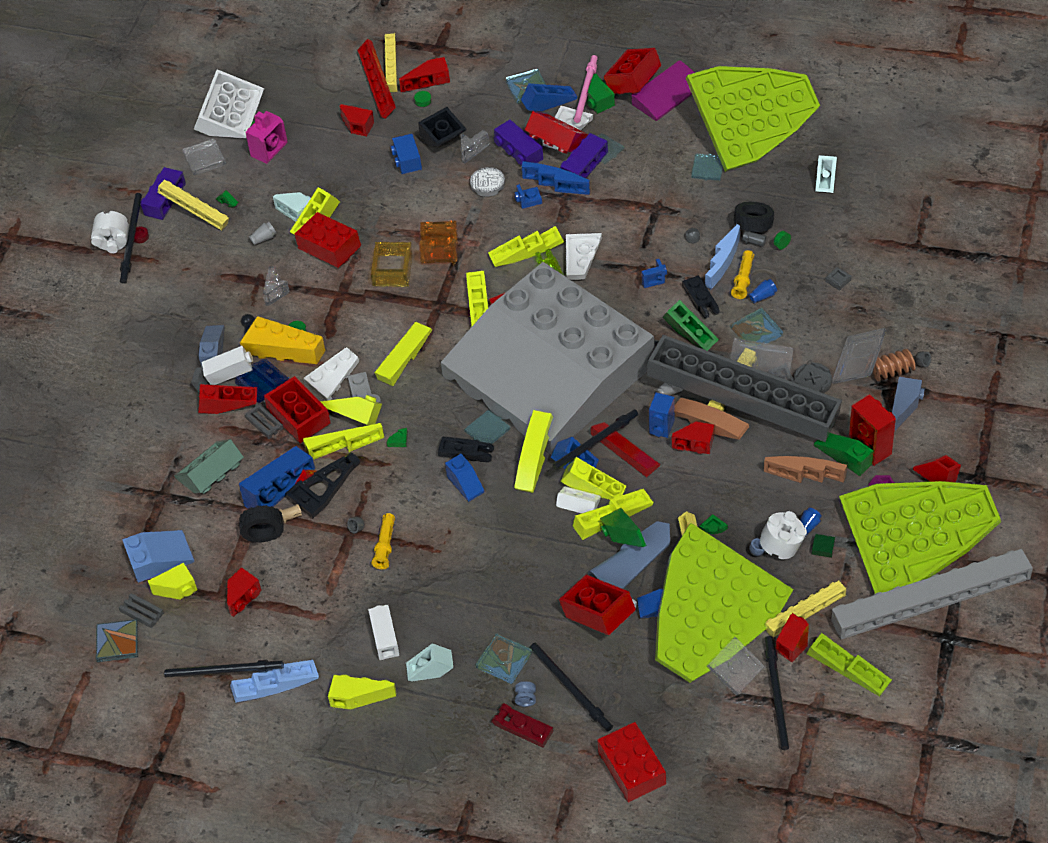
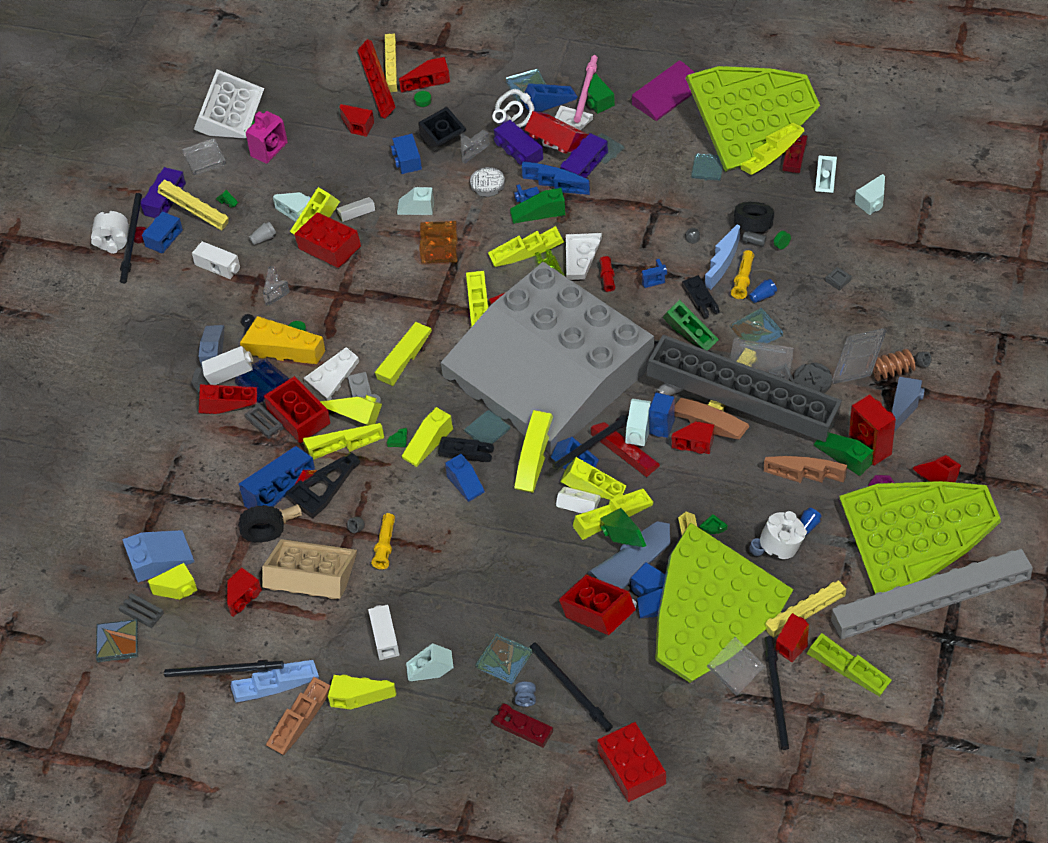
sand green slope [174,439,244,494] -> none
clear yellow window [371,242,413,287] -> none
red brick [604,48,661,95] -> none
dark green tile [812,534,835,558] -> none
none -> blue brick [142,211,183,254]
none -> white brick [192,241,240,279]
none -> tan slope [262,539,357,599]
none -> nougat slope [266,677,331,755]
none -> white slope [336,197,375,222]
none -> light aqua slope [397,187,434,215]
none -> neon yellow slope [402,407,453,467]
none -> white piece [492,89,535,128]
none -> green slope [510,188,566,224]
none -> red pin [599,256,616,292]
none -> light aqua slope [626,399,651,446]
none -> blue slope [631,562,665,596]
none -> neon yellow slope [740,123,804,175]
none -> dark red plate [783,135,808,173]
none -> light aqua slope [855,174,885,215]

